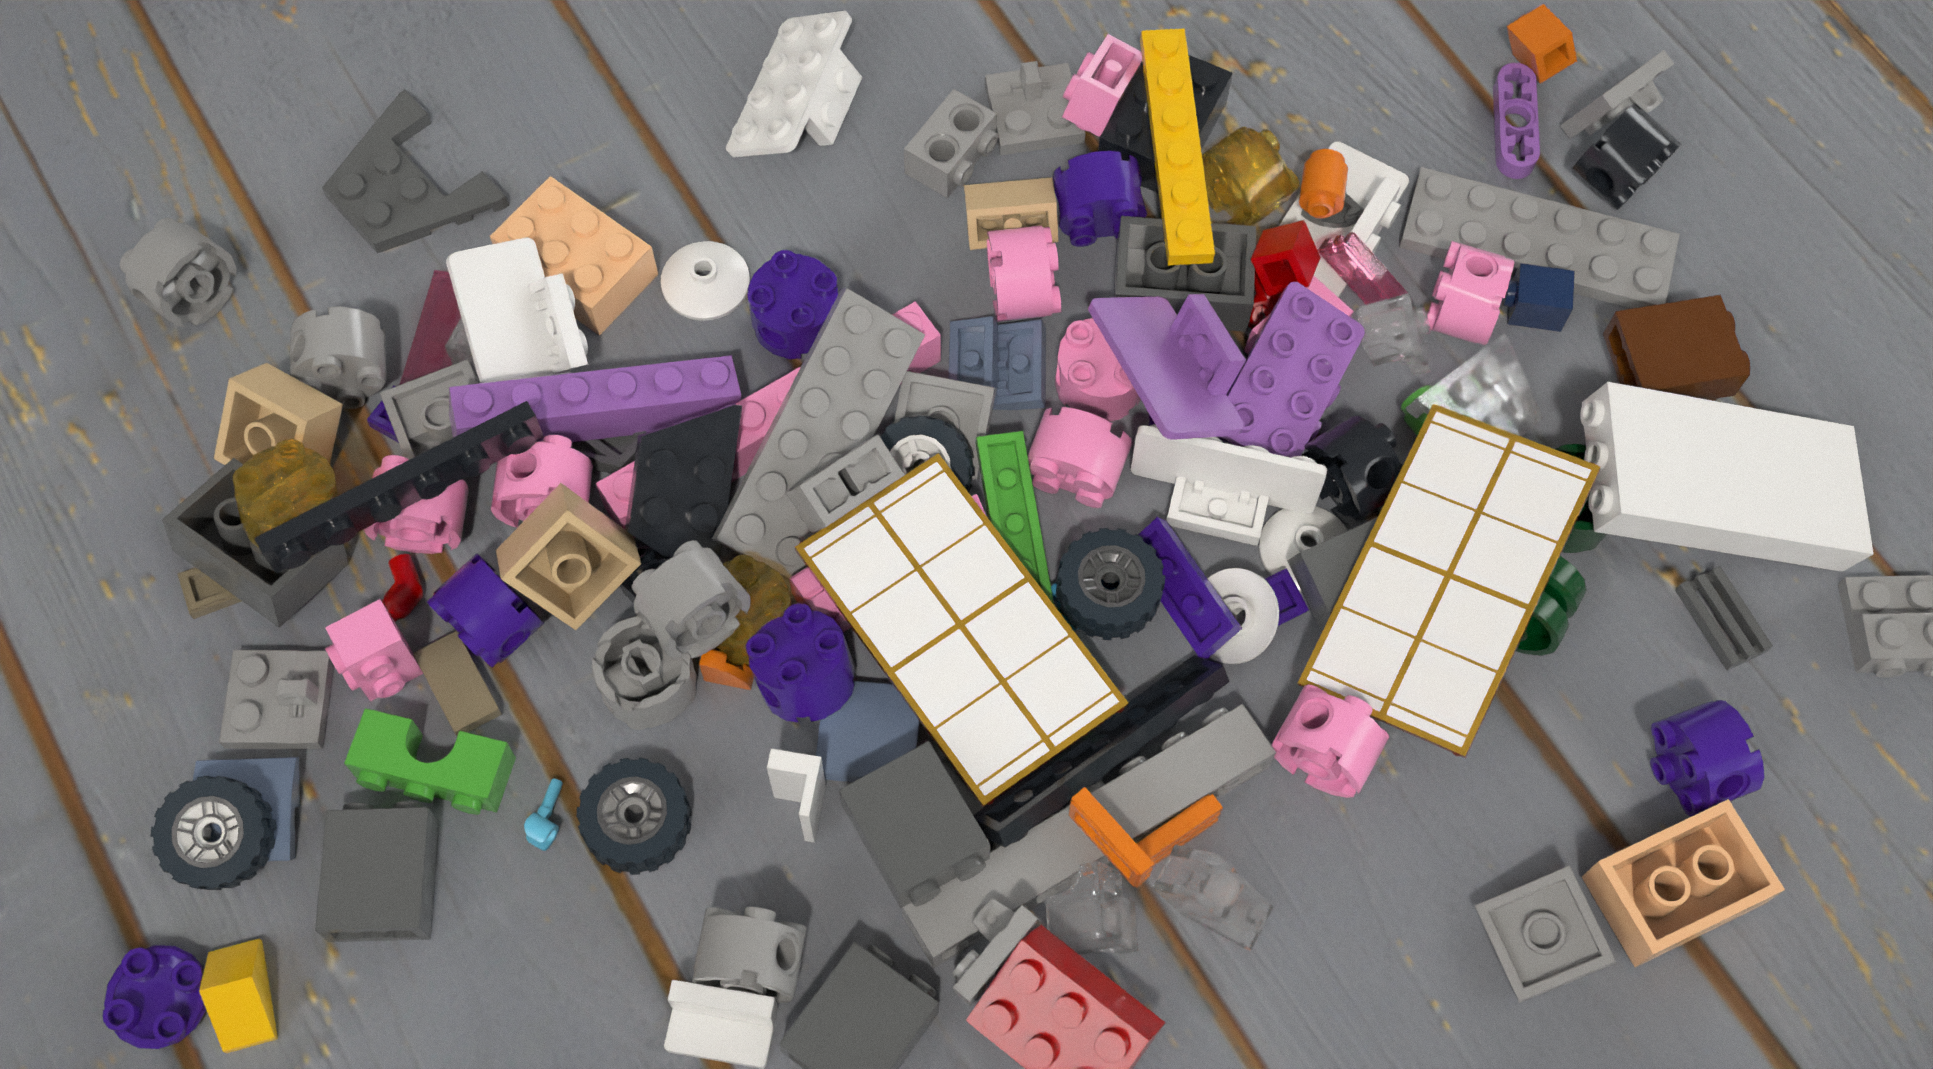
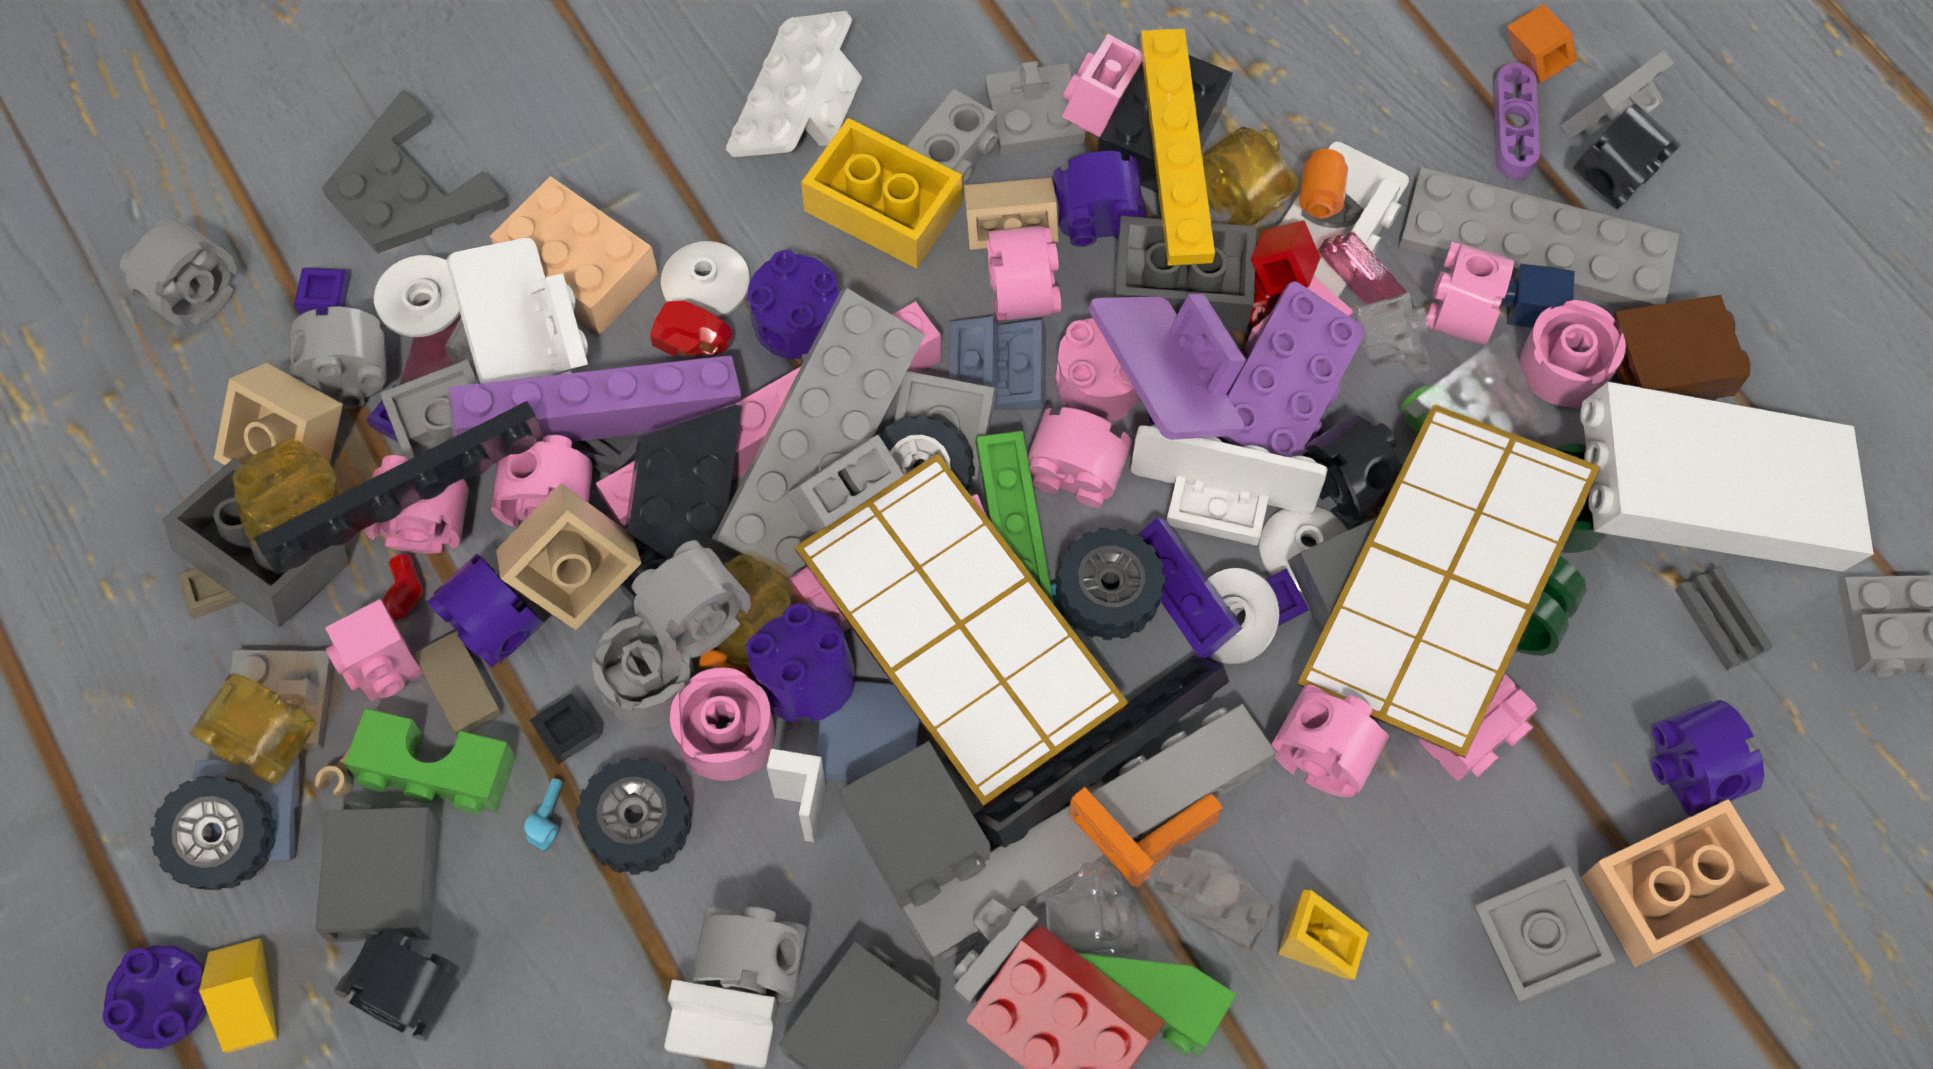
none -> clear yellow brick [189,673,318,786]
none -> dark purple tile [294,268,350,315]
none -> tan hand [315,743,353,797]
none -> black brick [334,927,460,1042]
none -> white dish [374,255,460,337]
none -> black plate [530,693,600,764]
none -> red rock [650,300,733,357]
none -> bright pink brick [670,668,775,781]
none -> yellow brick [801,118,962,269]
none -> bright green slope [1078,953,1237,1057]
none -> yellow slope [1278,889,1369,980]
none -> bright pink brick [1418,673,1537,781]
none -> bright pink brick [1519,300,1626,409]

